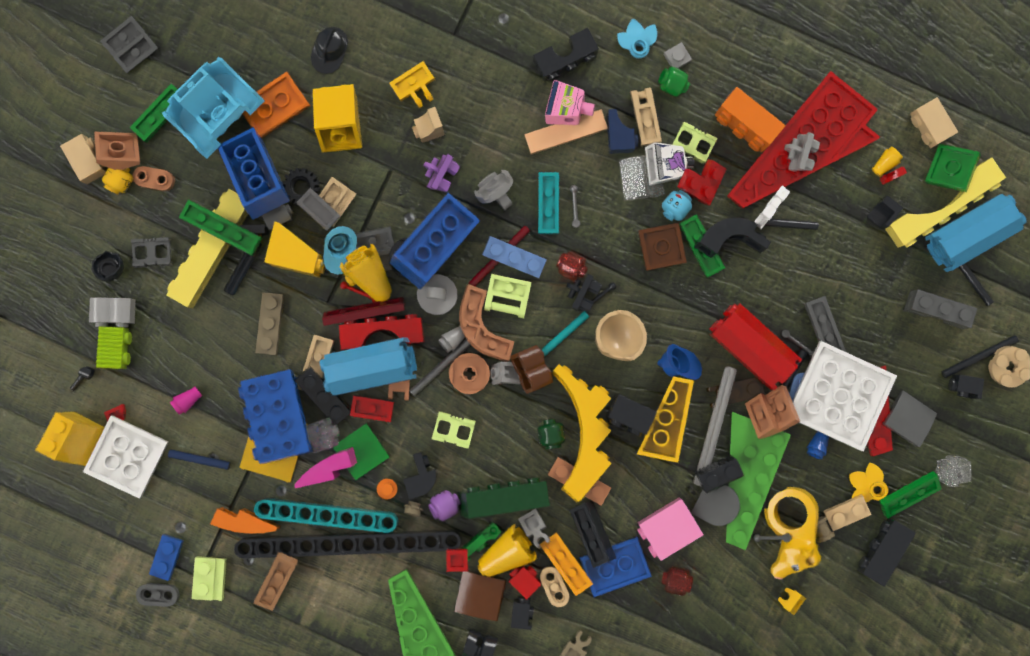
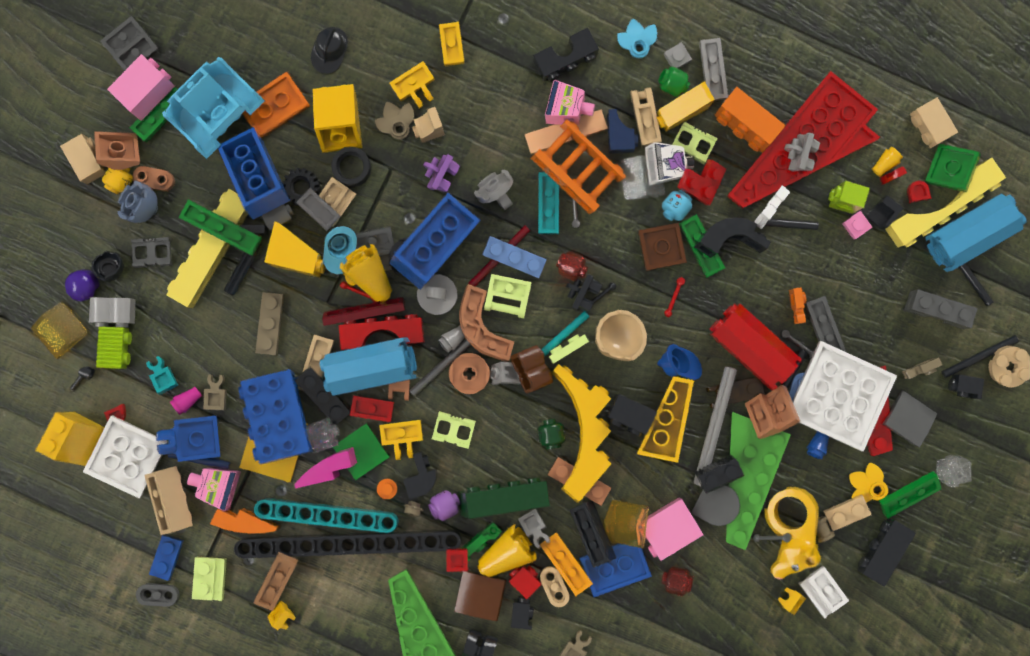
none -> clear yellow slope [31,302,89,359]
none -> dark purple hair [65,269,99,302]
none -> bright pink brick [108,54,175,121]
none -> sand blue cylinder [118,181,158,223]
none -> tan brick [144,466,193,535]
none -> teal plate [146,356,178,395]
none -> blue plate [156,416,220,462]
none -> bright pink torso [187,468,241,511]
none -> dark tan plate [203,375,227,410]
none -> yellow tile [267,601,295,630]
none -> black tyre [331,146,372,187]
none -> dark tan plate [375,102,414,140]
none -> yellow hinge [379,420,423,460]
none -> yellow plate [439,22,465,66]
none -> orange fence [530,120,626,214]
none -> yellowish green plate [549,334,589,364]
none -> clear yellow slope [604,500,649,548]
none -> yellow slope [656,81,715,132]
none -> red hinge [664,277,685,317]
none -> light grey plate [699,38,728,101]
none -> orange plate [789,287,807,324]
none -> white plate [798,566,849,618]
none -> lime brick [828,181,870,214]
none -> bright pink plate [842,211,872,240]
none -> dark tan plate [902,358,942,379]
none -> red tile [907,181,932,204]

